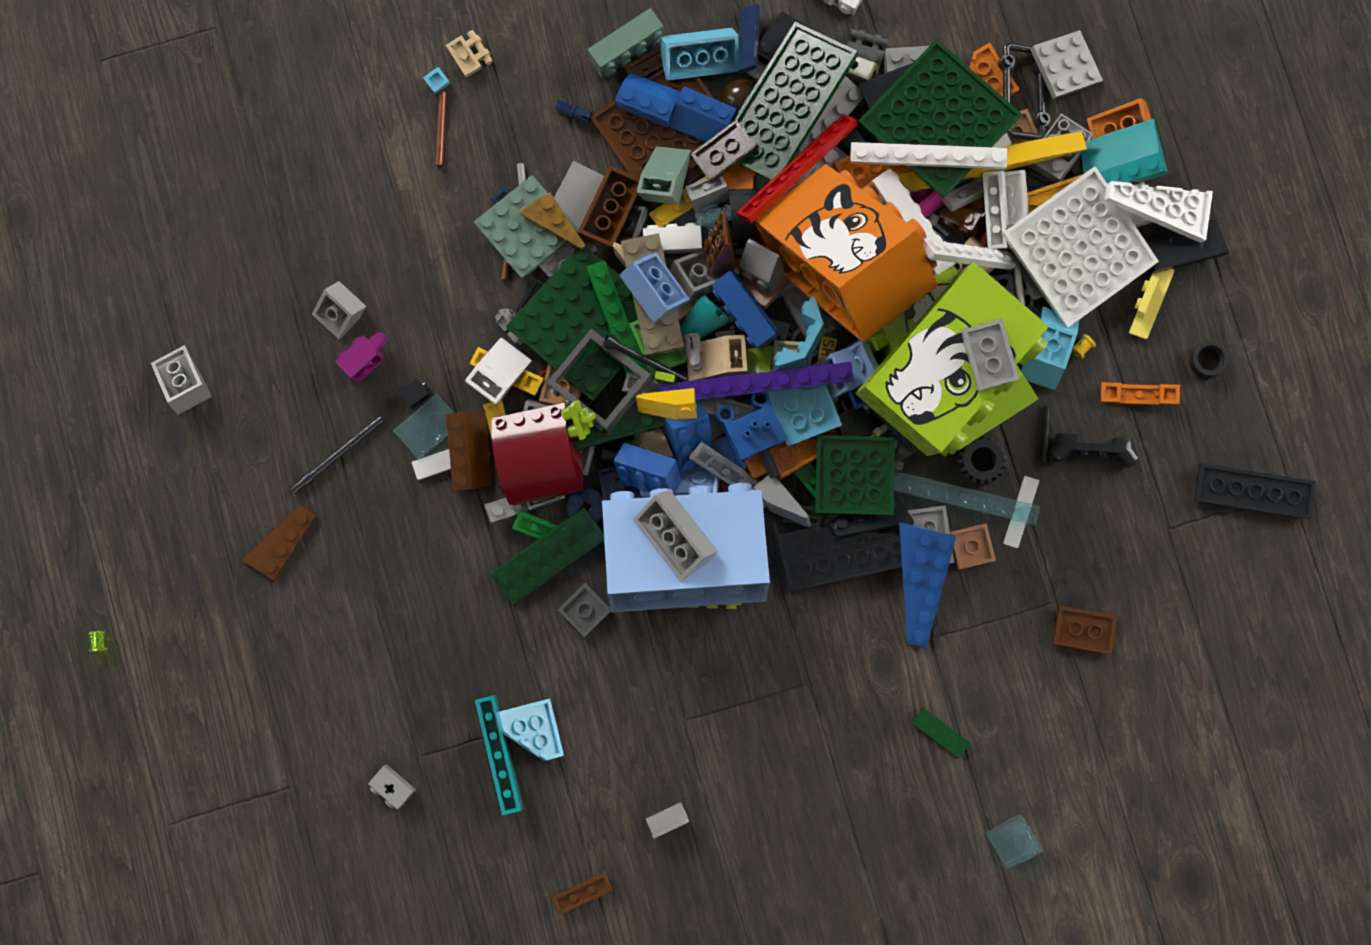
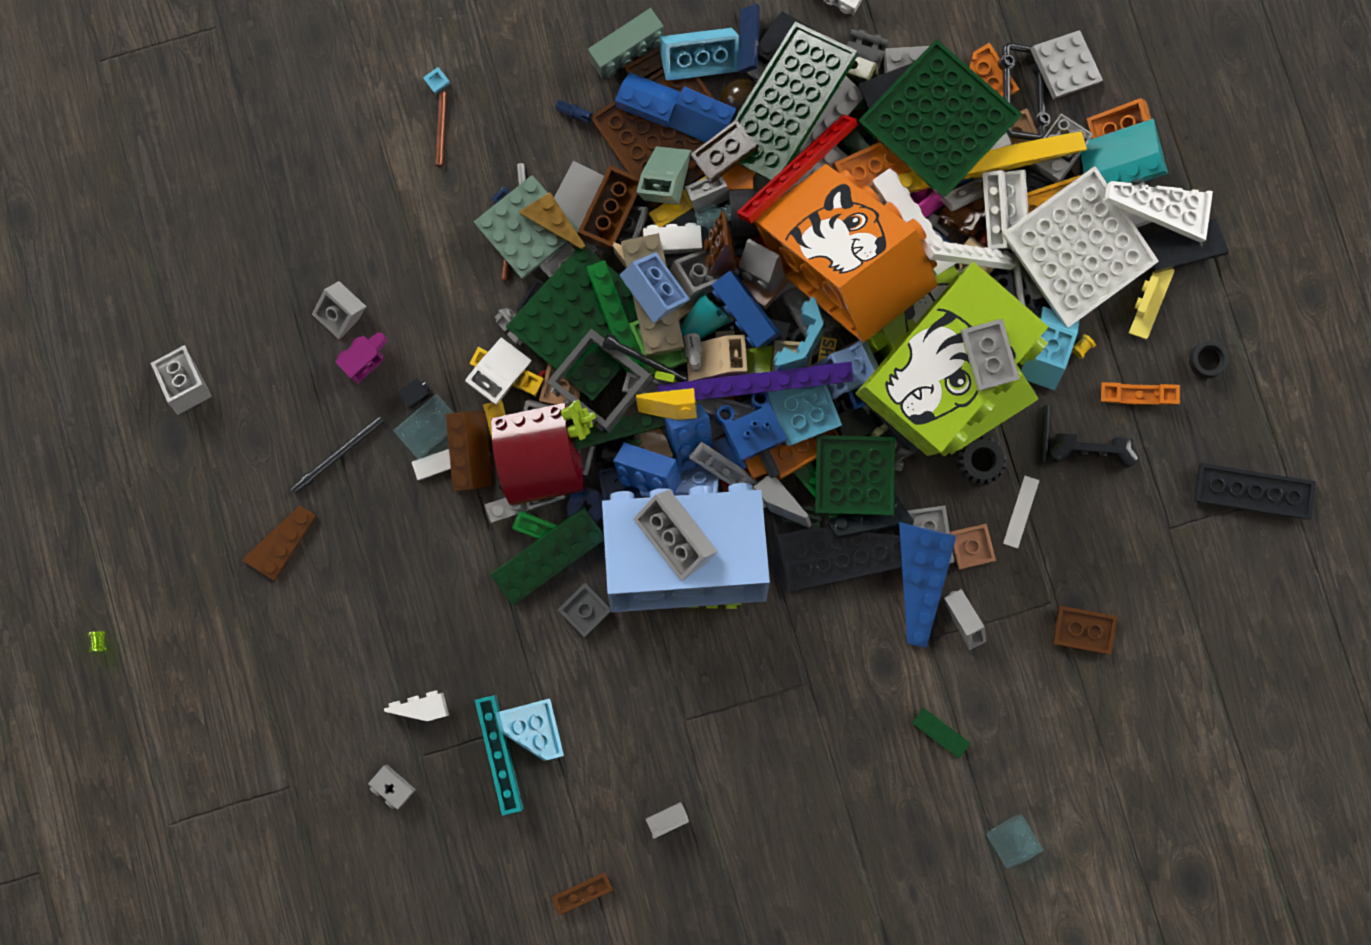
tan plate [446,30,493,78] -> none
white plate [850,142,1007,169] -> none
clear light blue plate [894,471,1040,525] -> none
none -> white slope [384,690,449,721]
none -> light grey slope [944,589,986,650]

